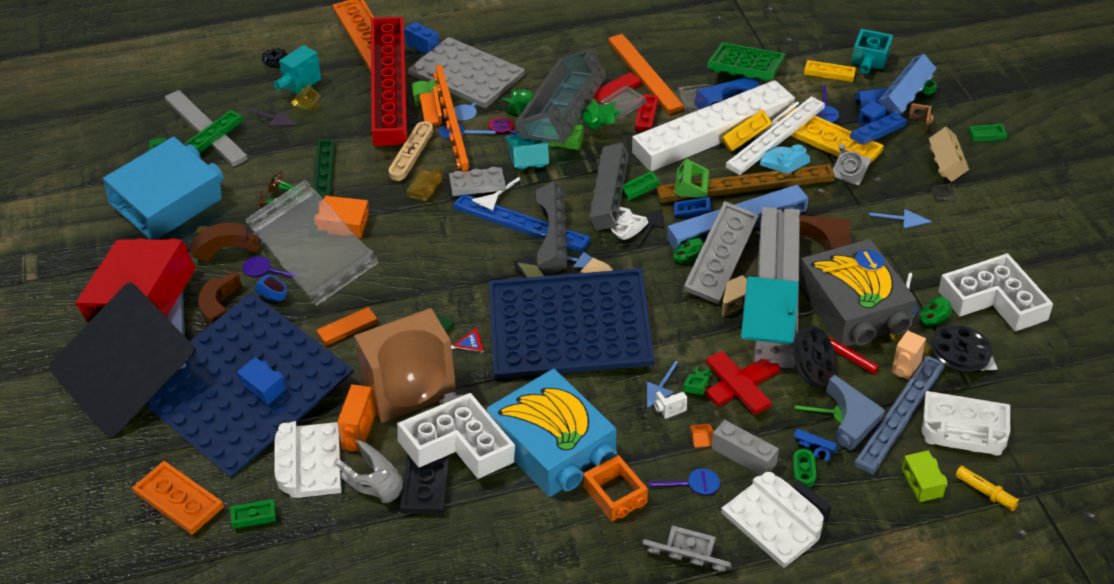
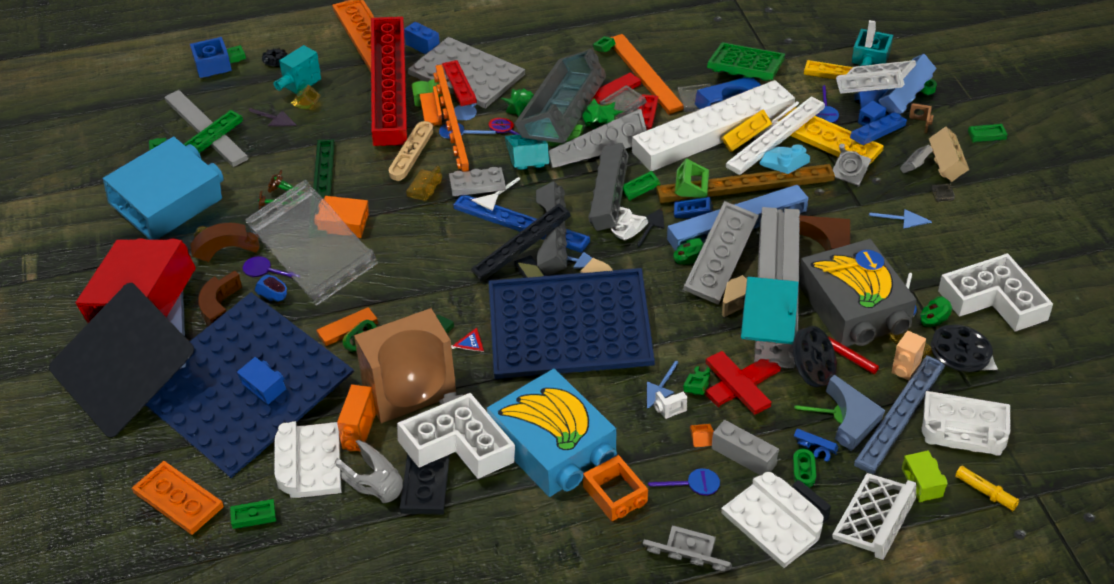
none -> blue brick [190,37,232,78]
none -> green plate [226,45,246,63]
none -> green plate [343,320,377,352]
none -> red tile [442,60,477,106]
none -> black tile [471,203,571,282]
none -> light grey wing [548,109,647,168]
none -> green plate [592,36,616,52]
none -> white fence [832,473,916,560]
none -> white fence [836,60,916,93]
none -> white tile [865,20,876,48]
none -> light grey plate [900,145,933,173]

